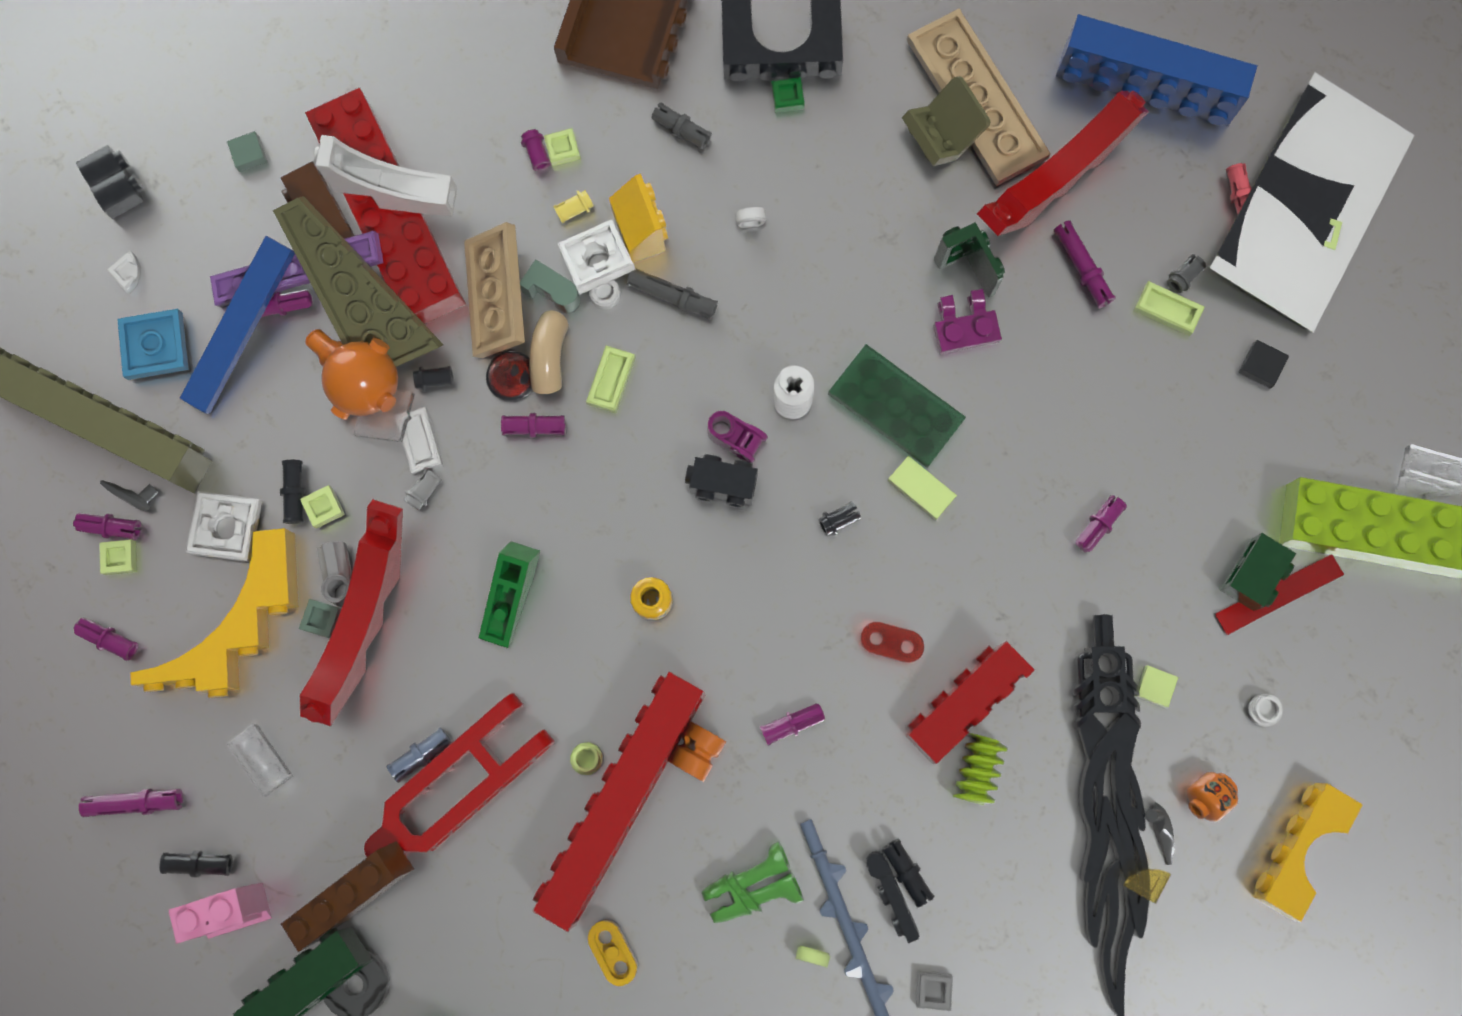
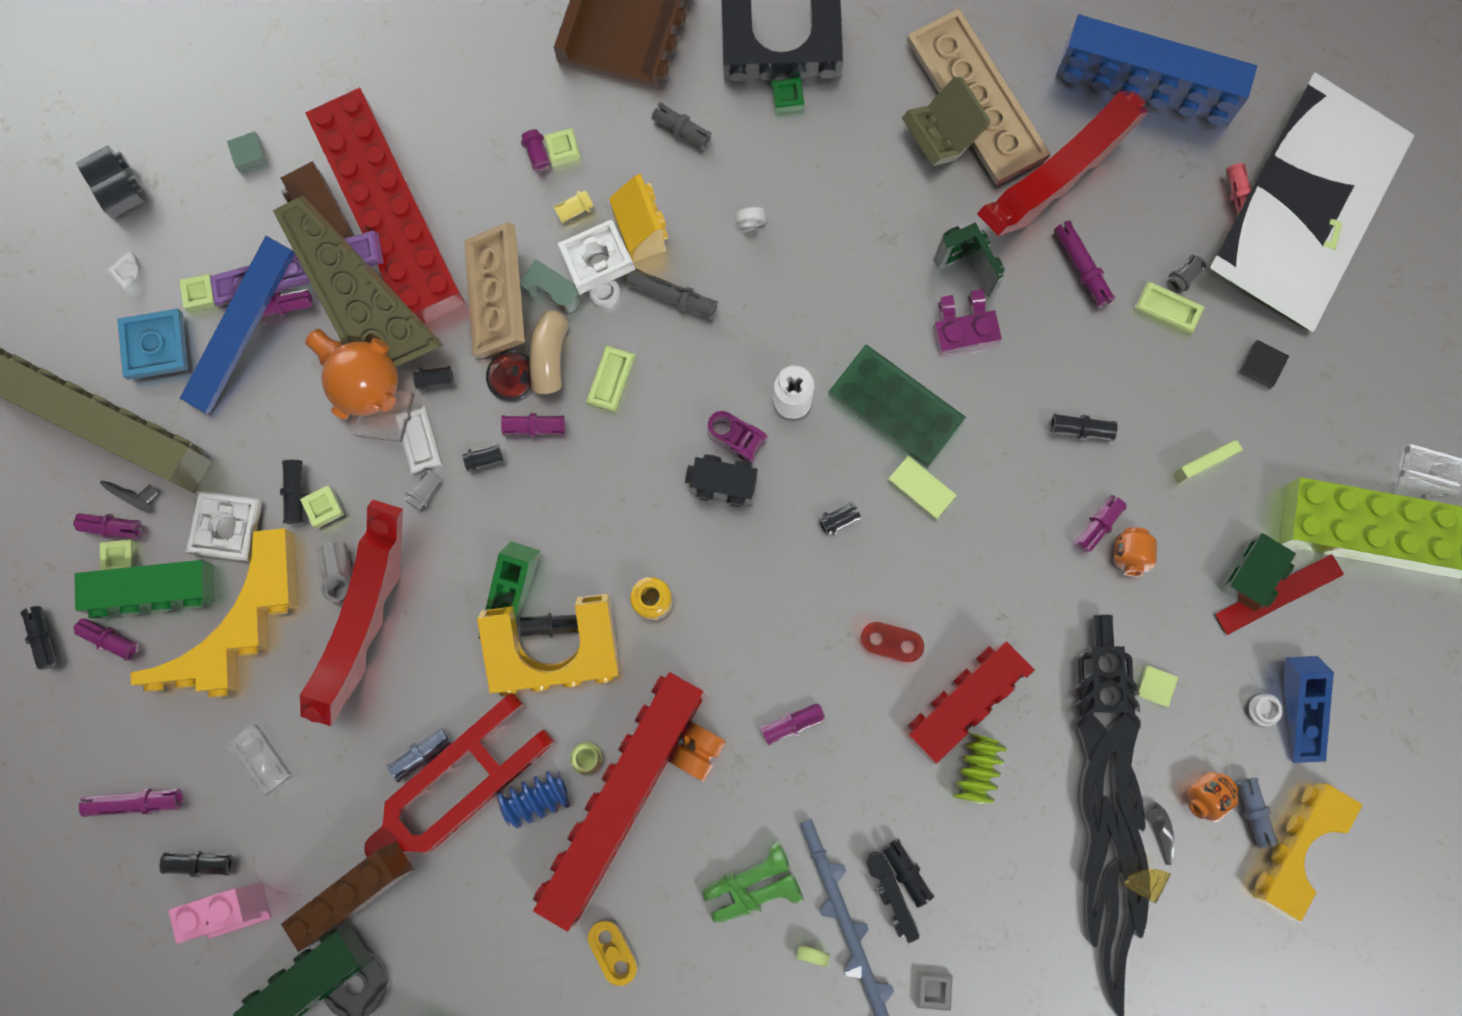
sand green tile [299,599,341,638] -> none
white arch [314,135,457,217] -> none
none -> black axle [20,606,57,670]
none -> green brick [74,560,215,619]
none -> yellowish green tile [179,274,216,312]
none -> black pin [462,443,504,473]
none -> yellow arch [477,593,620,696]
none -> blue piece [497,770,571,829]
none -> black axle [519,612,579,638]
none -> black pin [1050,413,1118,441]
none -> orange head [1114,527,1157,577]
none -> yellowish green tile [1173,440,1243,484]
none -> sand blue pin [1236,777,1279,848]
none -> blue slope [1283,656,1334,763]

